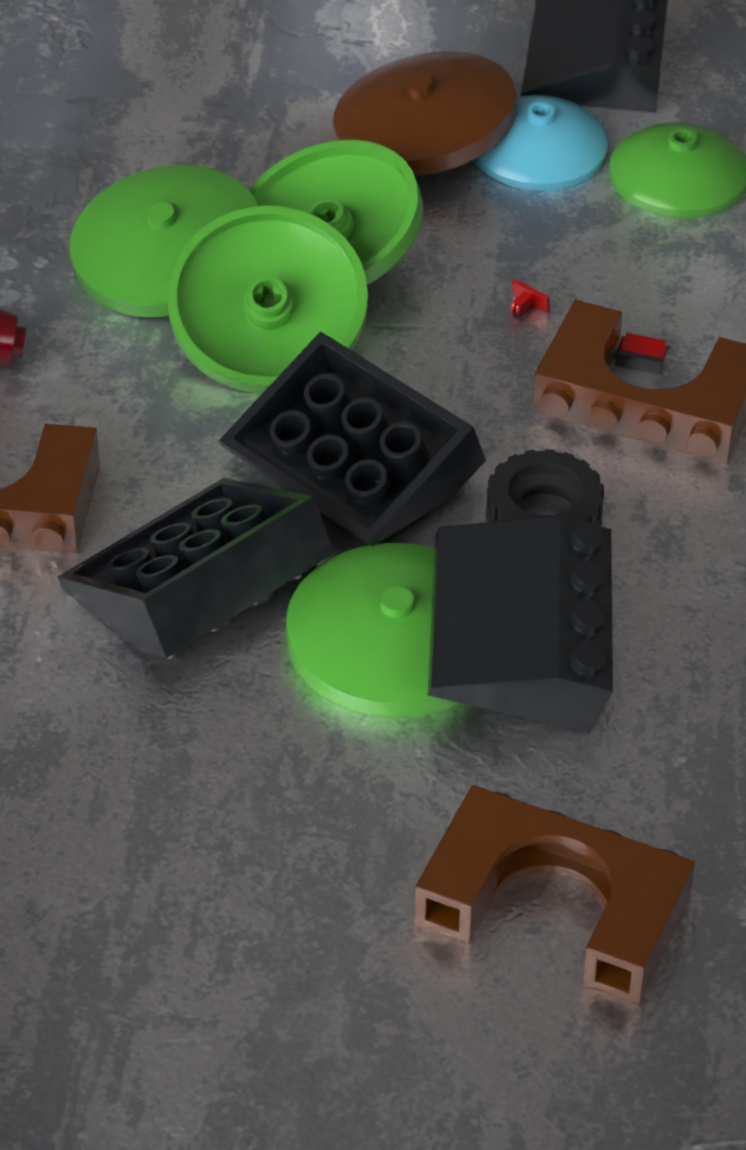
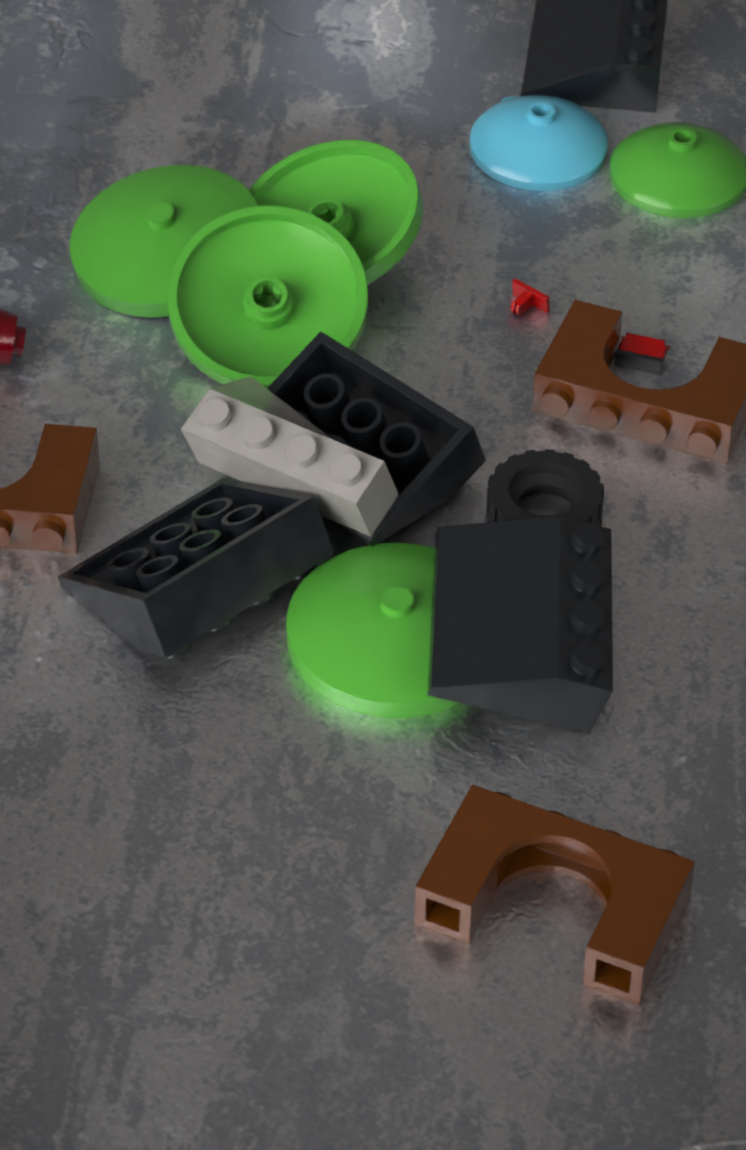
reddish brown dish [333,51,518,176] -> none
none -> light grey wedge [181,376,399,537]

